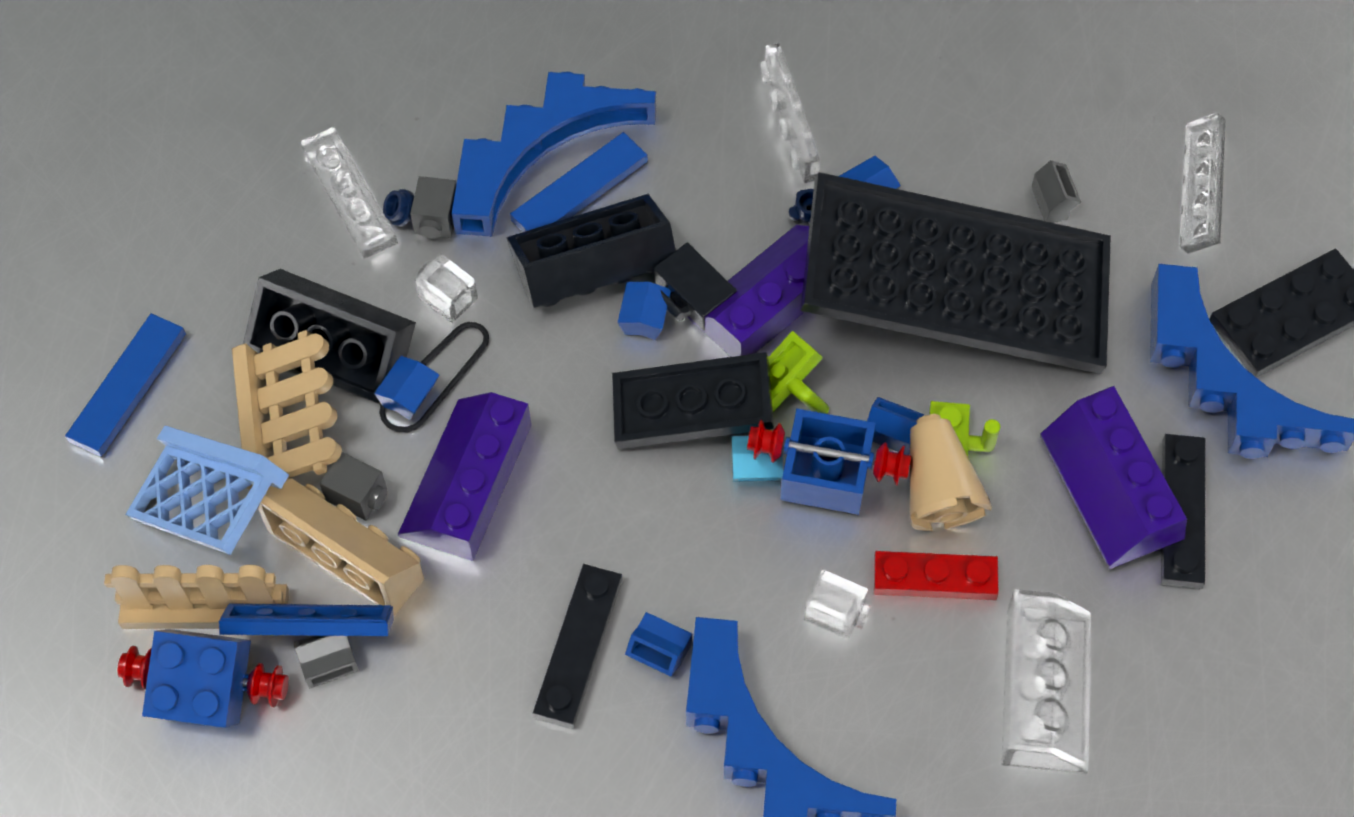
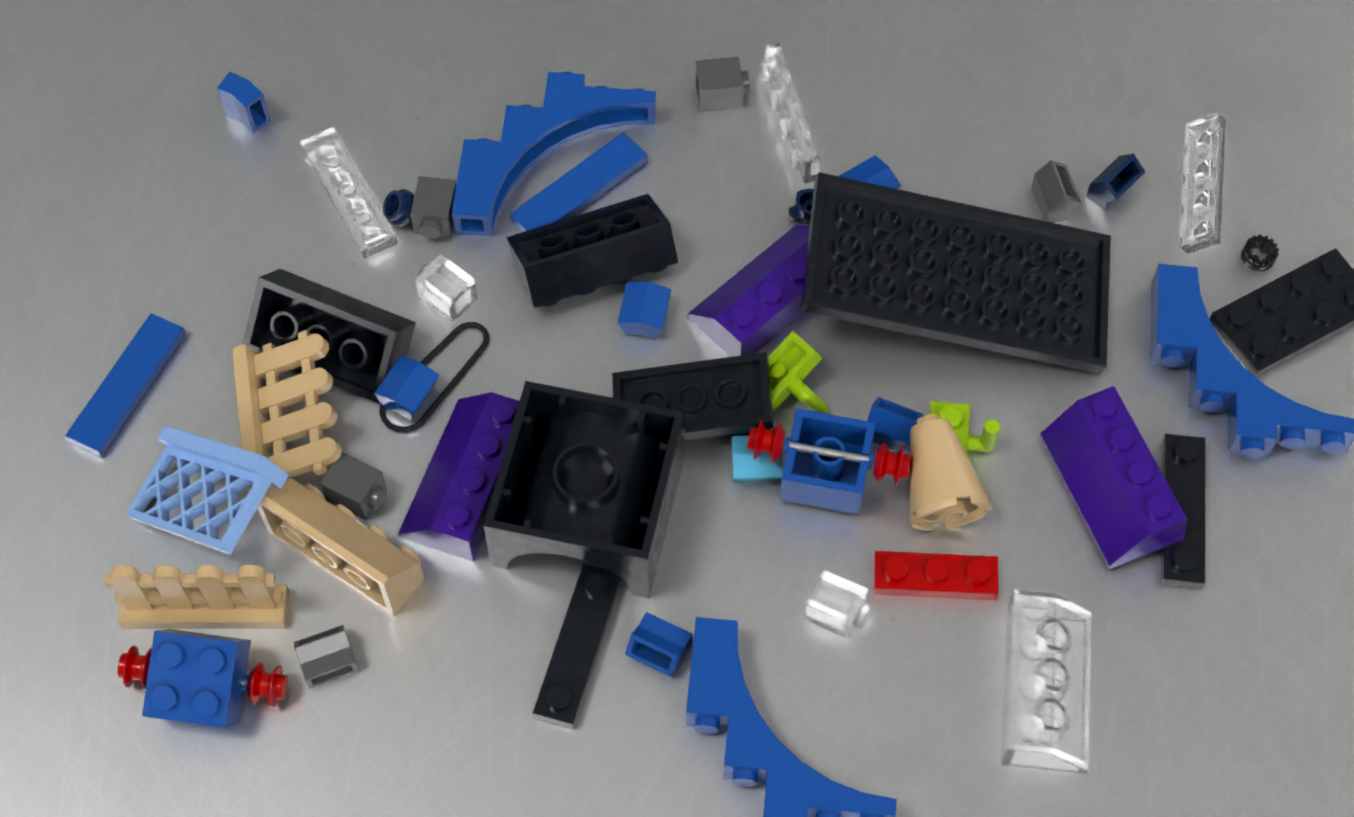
blue tile [219,604,394,636] -> none
black piece [653,242,737,331] -> none
none -> blue piece [217,72,271,133]
none -> black piece [483,381,685,599]
none -> dark grey brick [696,57,750,112]
none -> dark blue piece [1086,153,1145,210]
none -> black bush [1241,234,1279,272]

